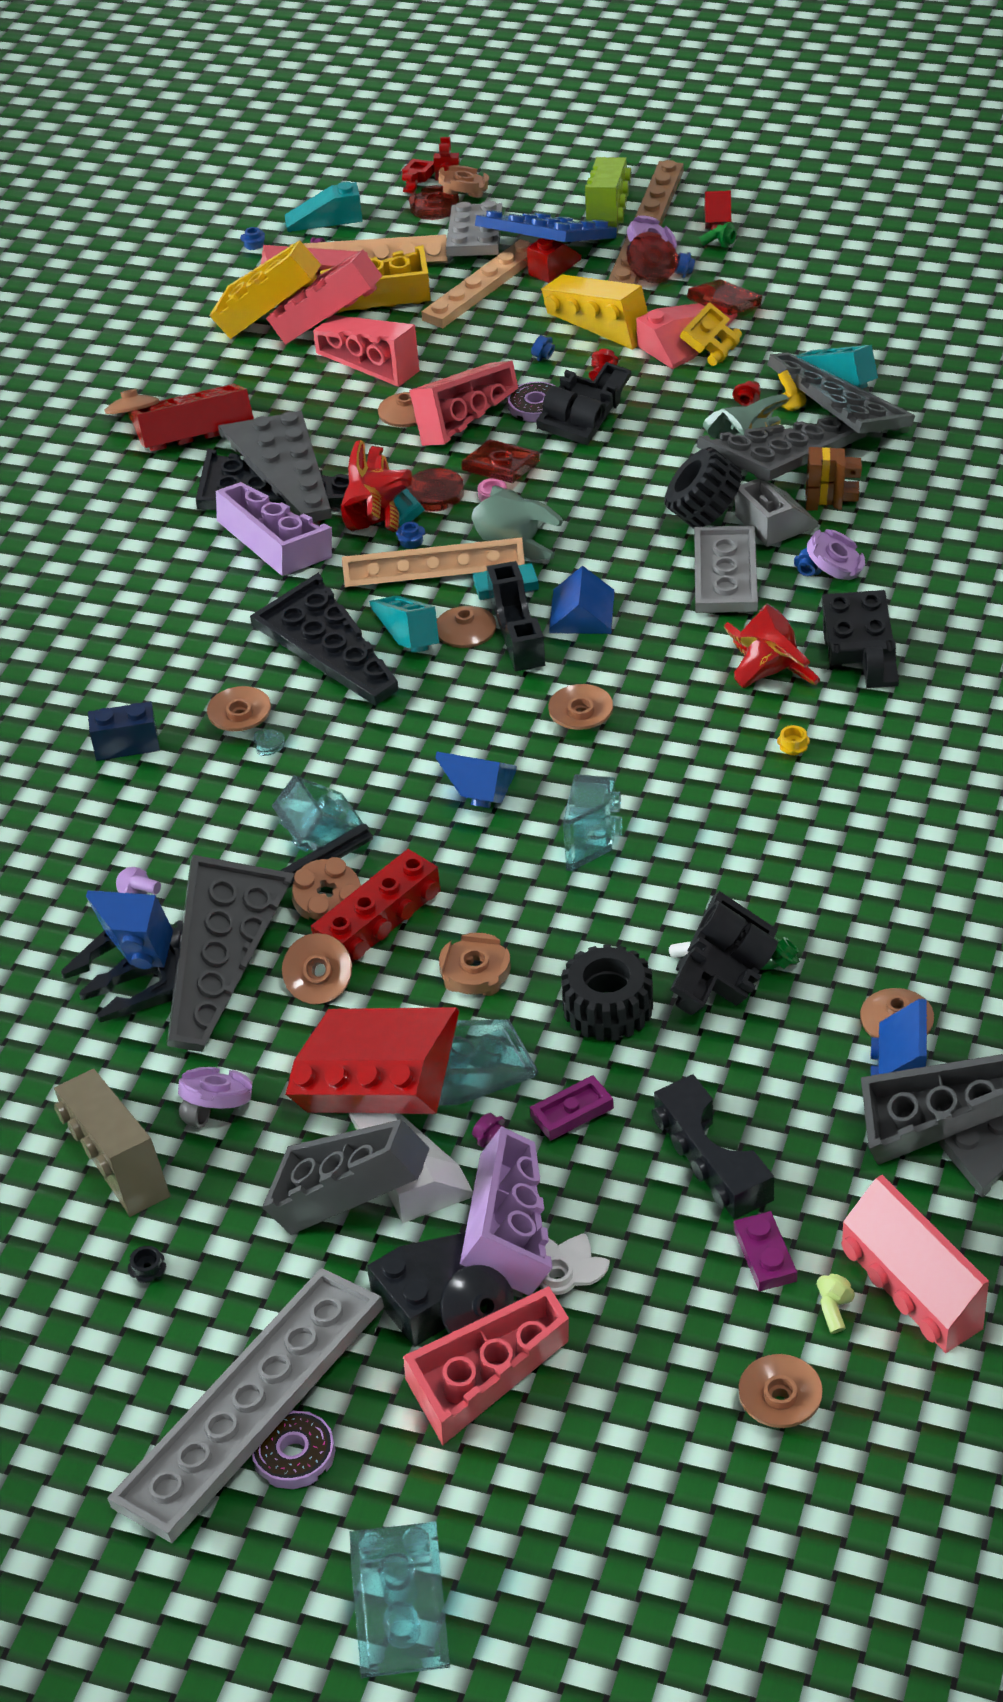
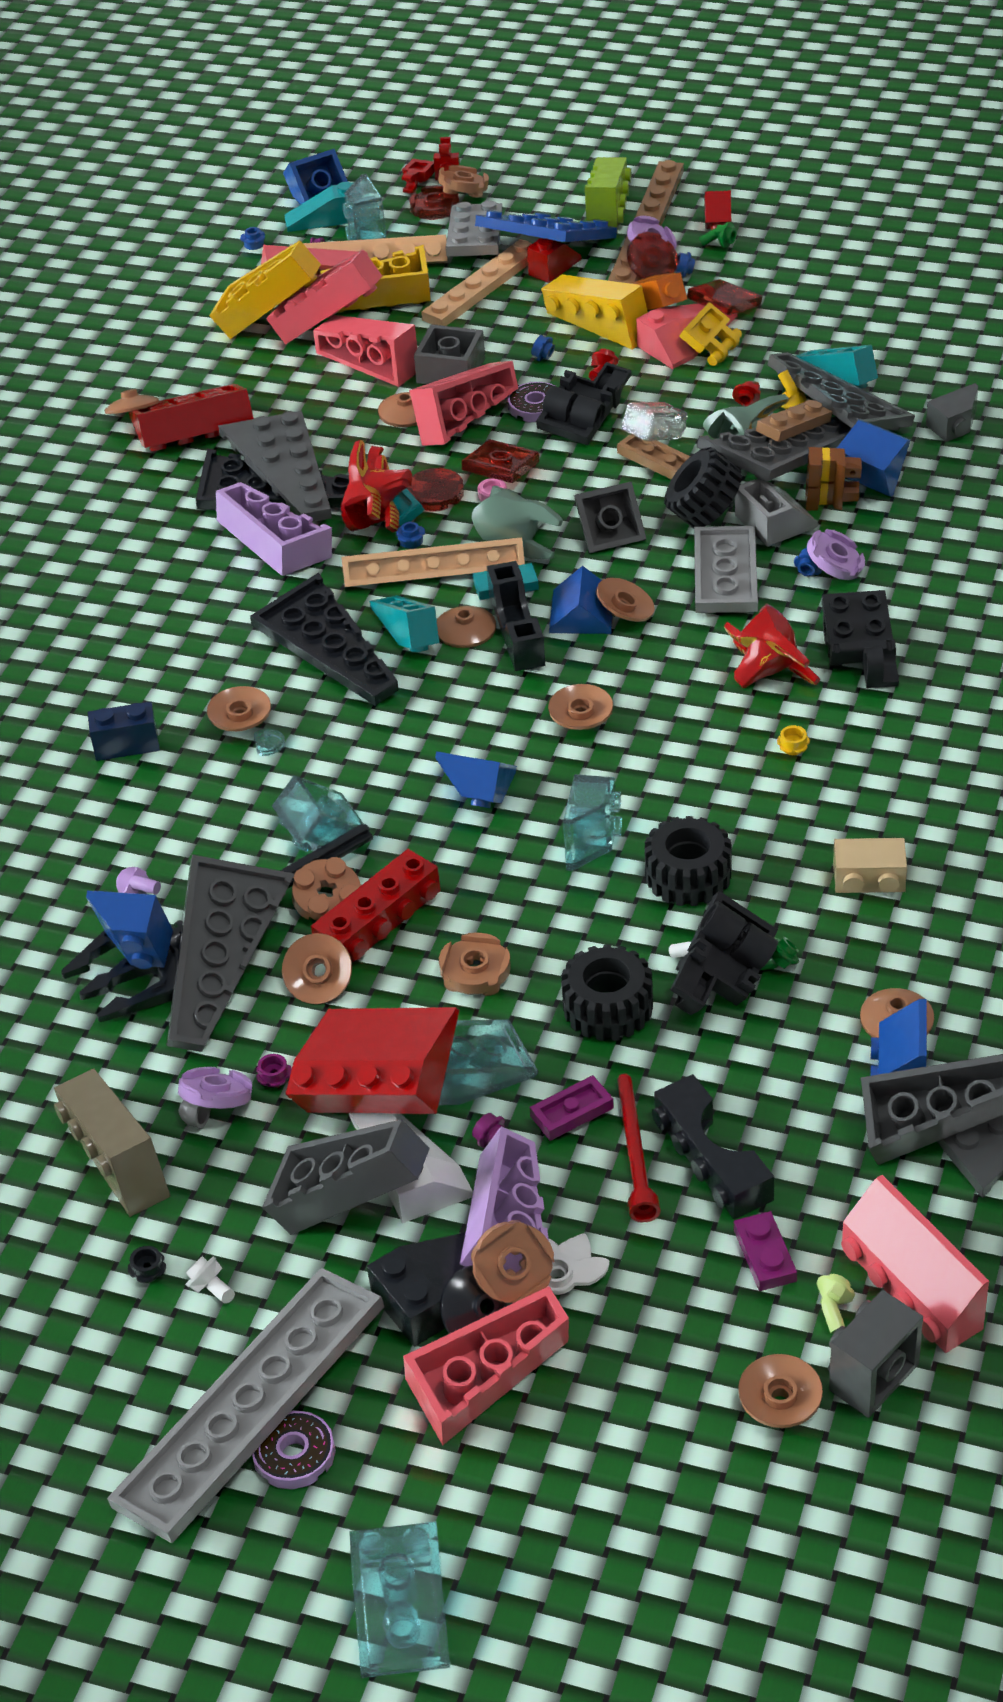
none -> white plate [186,1256,235,1303]
none -> magenta plate [256,1054,292,1087]
none -> blue slope [283,149,348,205]
none -> clear light blue slope [342,174,386,241]
none -> dark grey brick [414,324,485,384]
none -> nougat plate [471,1220,554,1303]
none -> dark grey slope [574,481,647,554]
none -> nougat dish [596,578,655,622]
none -> medium nougat plate [617,431,691,479]
none -> red piece [617,1073,661,1222]
none -> clear brick [621,402,688,441]
none -> orange slope [629,272,687,310]
none -> black tyre [644,816,732,906]
none -> medium nougat plate [756,400,833,442]
none -> dark grey brick [828,1289,923,1418]
none -> tan brick [833,838,907,893]
none -> blue slope [837,420,911,497]
none -> dark grey slope [926,383,978,442]

